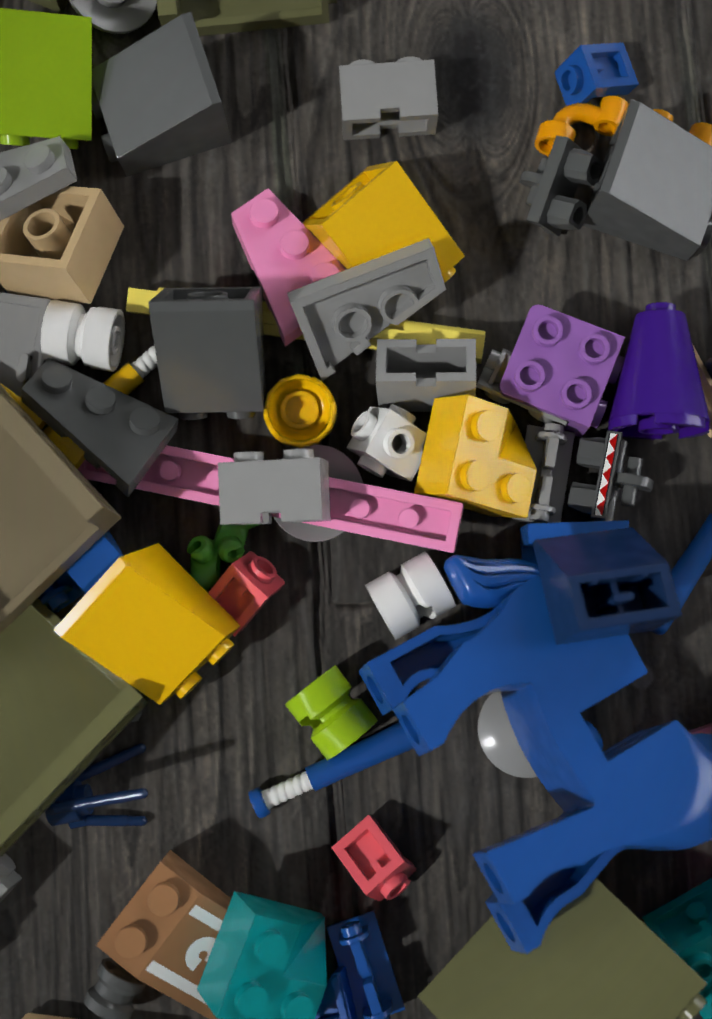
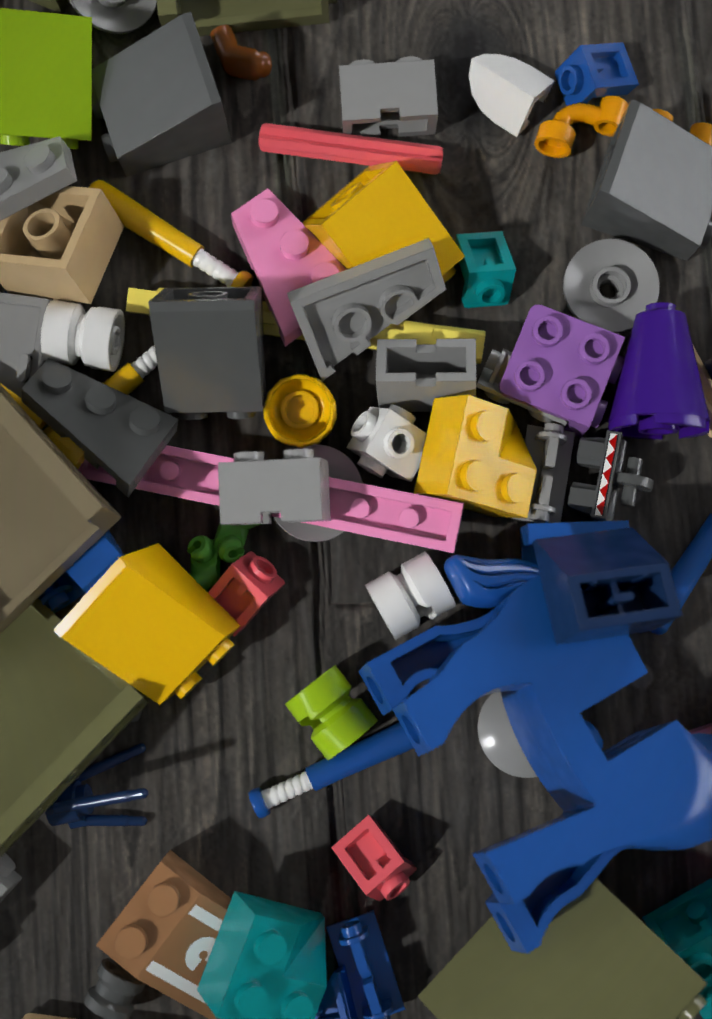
dark grey hips [519,135,604,237] -> none
none -> yellow piece [88,180,253,287]
none -> dark orange arm [210,25,272,80]
none -> coral axle [259,123,443,175]
none -> teal bracket [455,231,516,308]
none -> white brick [469,54,555,137]
none -> light grey dish [563,239,660,333]

